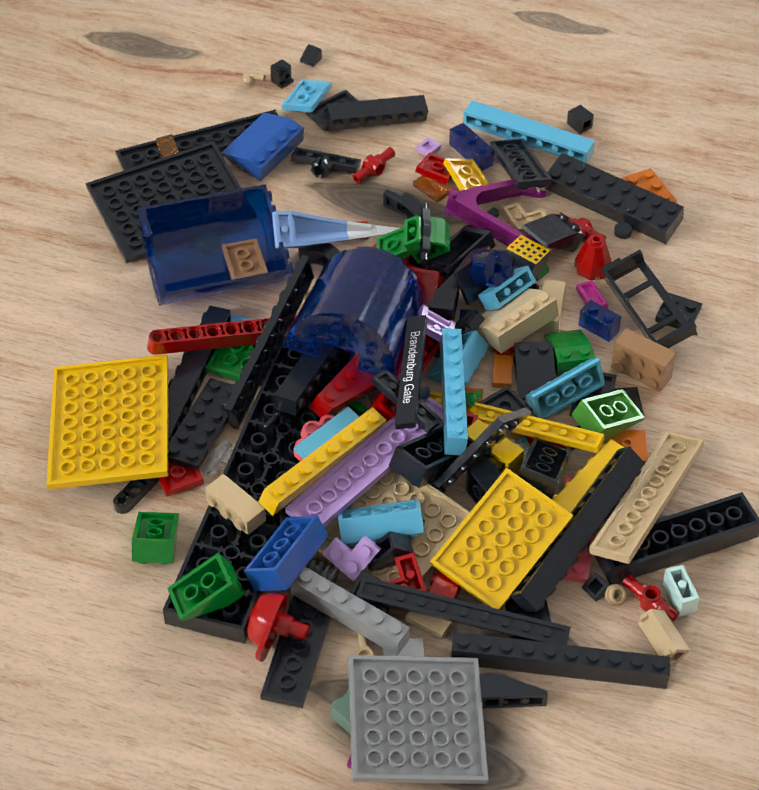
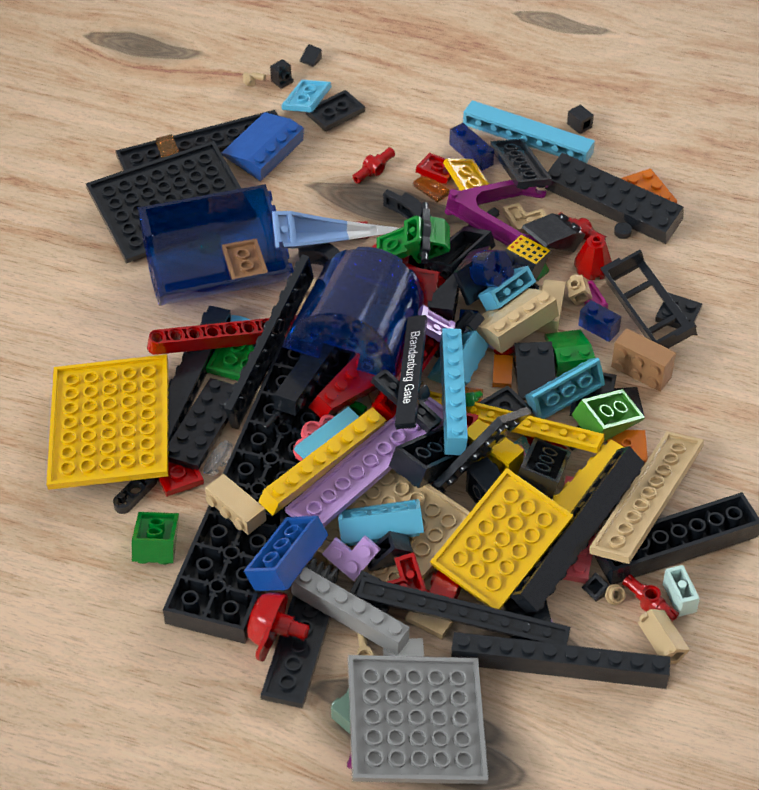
green slope [167,553,245,621] -> none
black plate [291,147,361,178] -> none
black brick [325,95,429,130] -> none
lavender plate [417,137,441,156] -> none
black slope [480,673,548,709] -> none
none -> tan brick [566,274,592,306]

